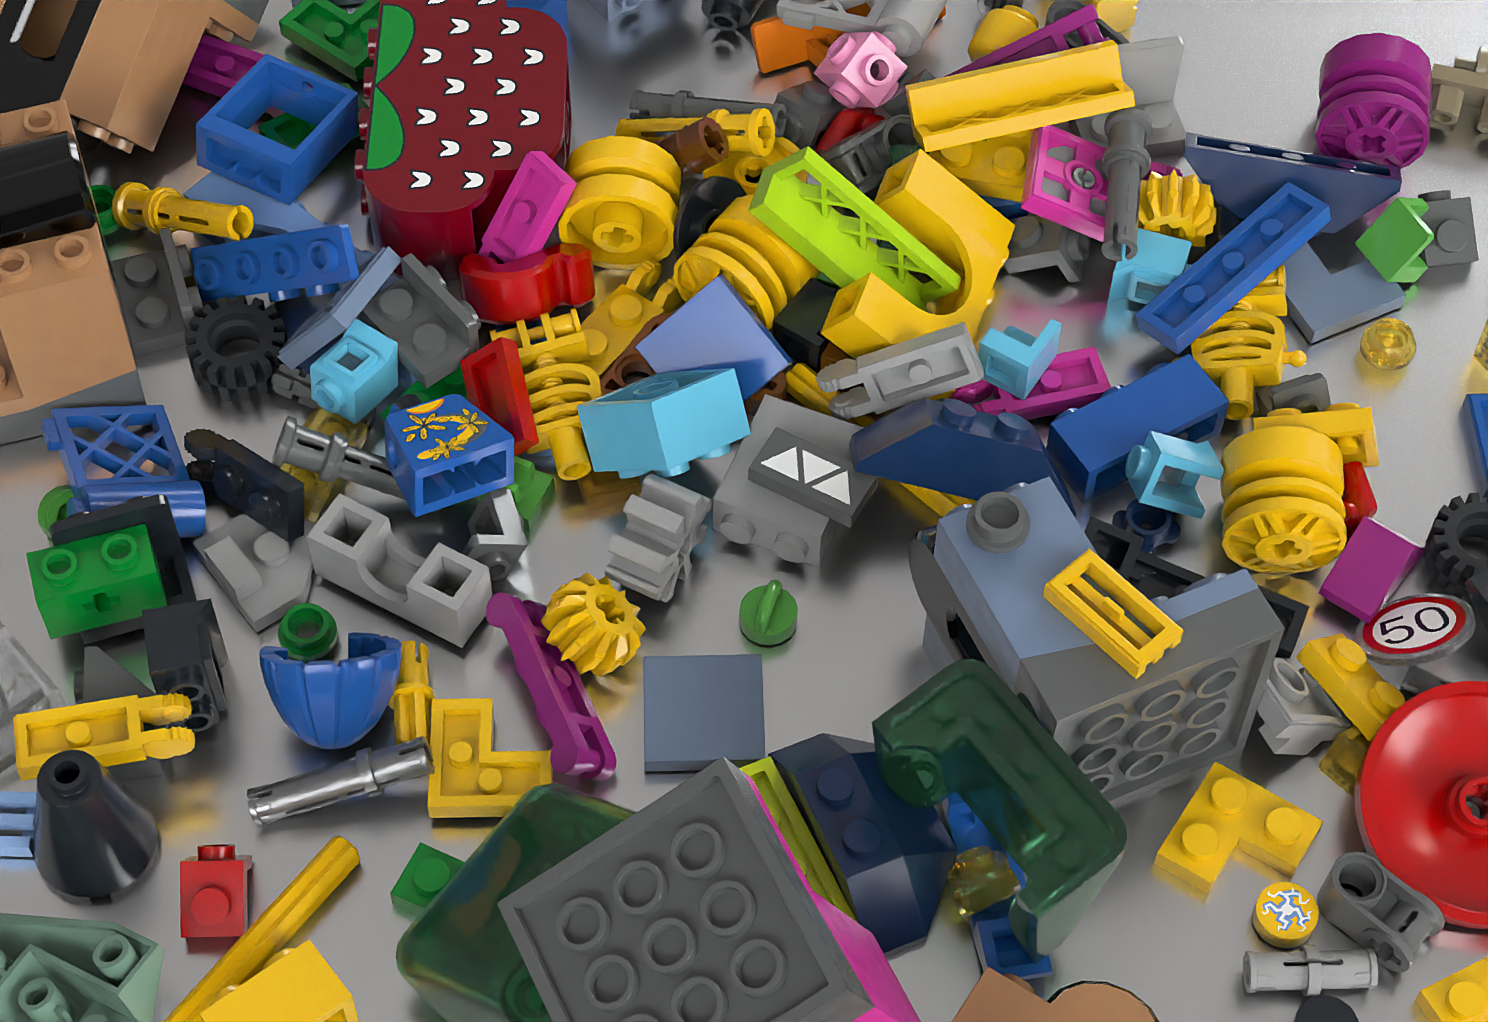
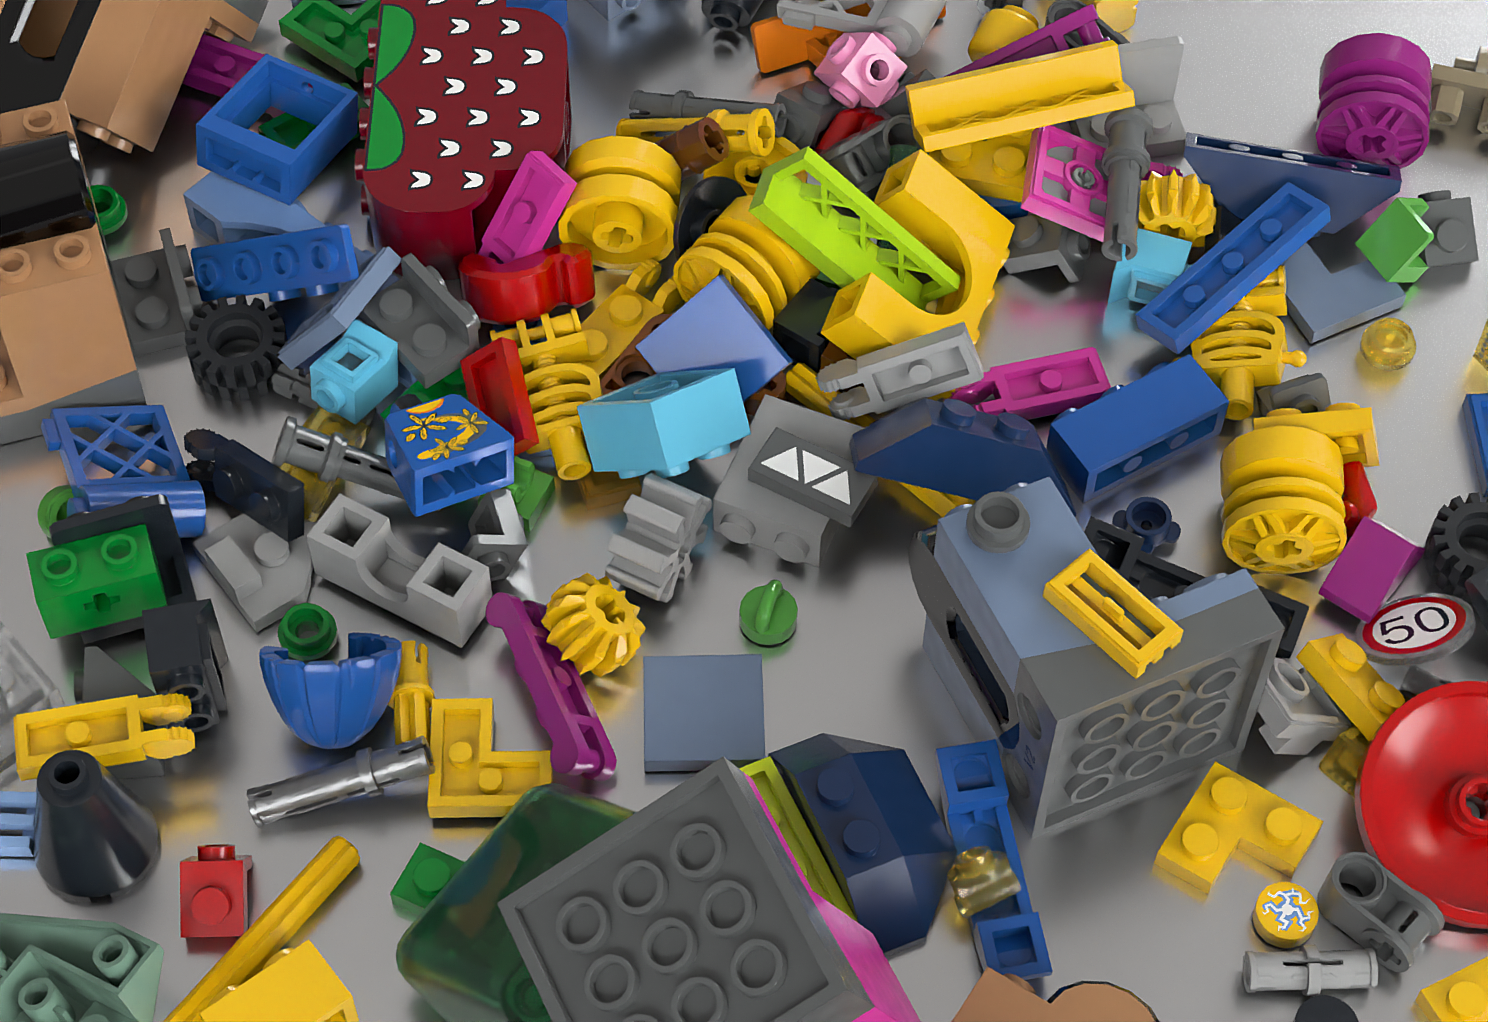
yellow pin [112,182,254,241] -> none
clear green windscreen [872,659,1127,964] -> none
medium azure panel [978,319,1062,400] -> none
medium azure window [1125,431,1224,519] -> none

